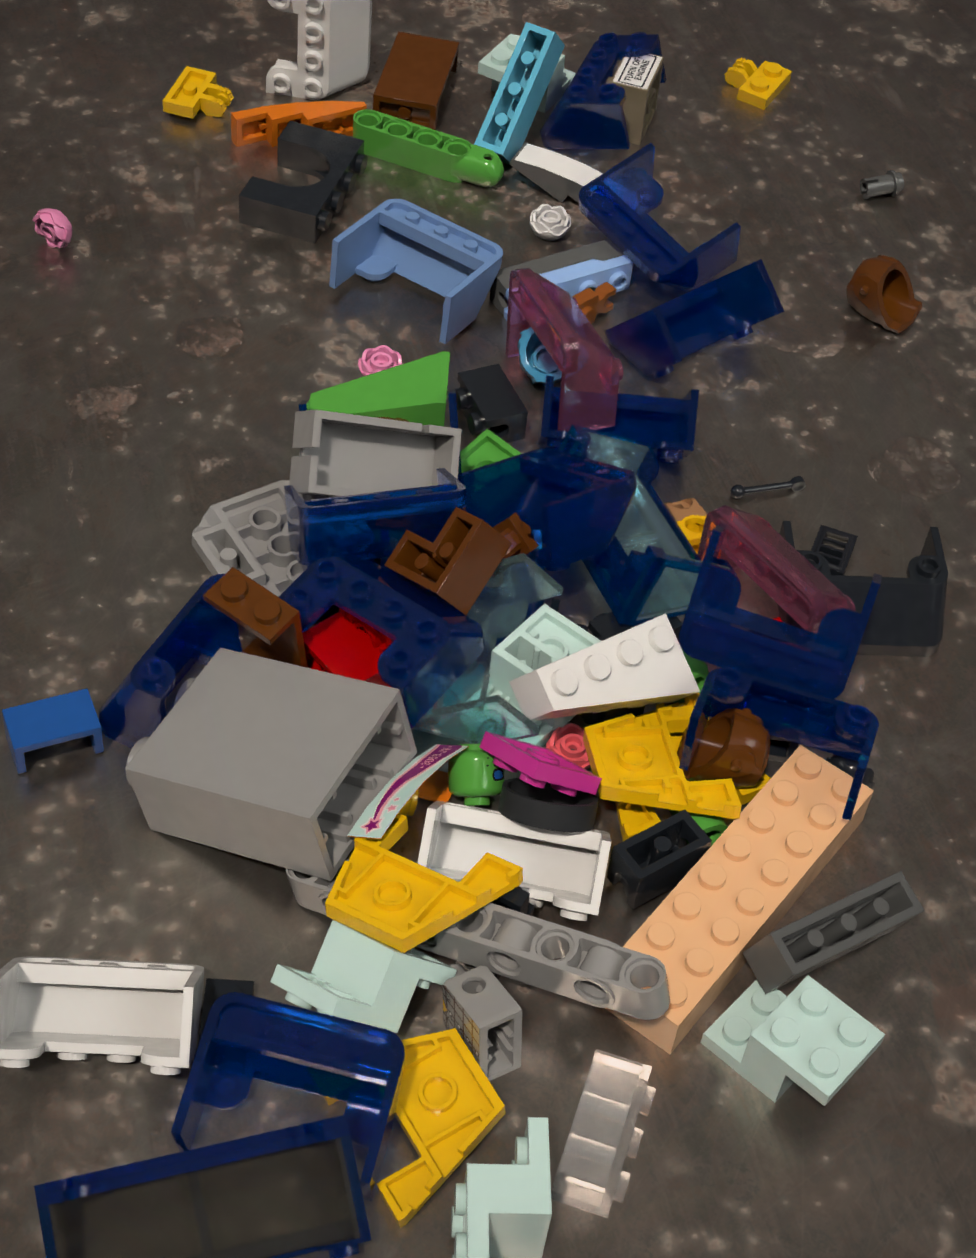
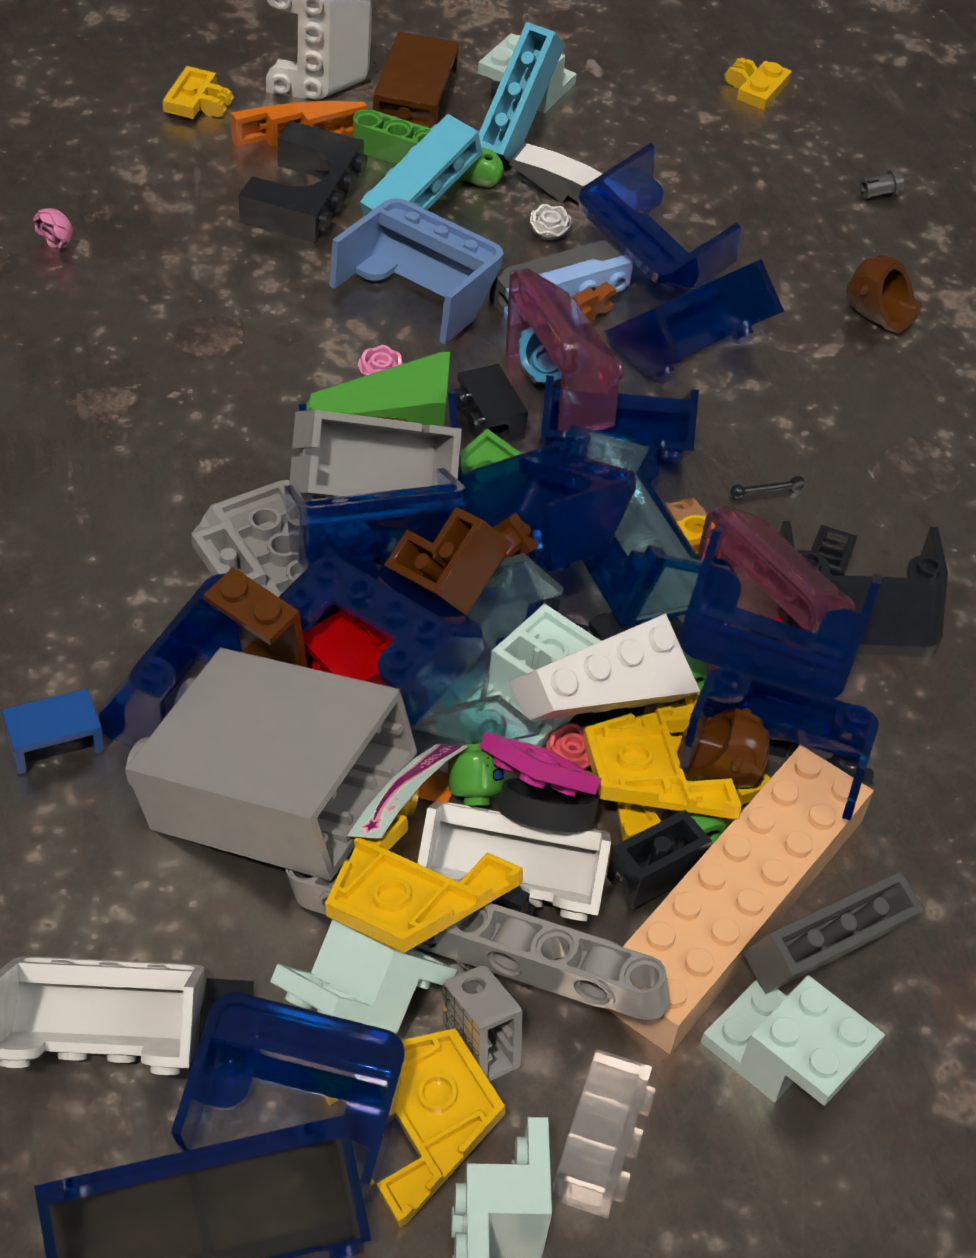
clear blue windscreen [540,32,667,149] -> none
dark tan brick [600,48,664,145] -> none
none -> medium azure brick [360,114,483,216]

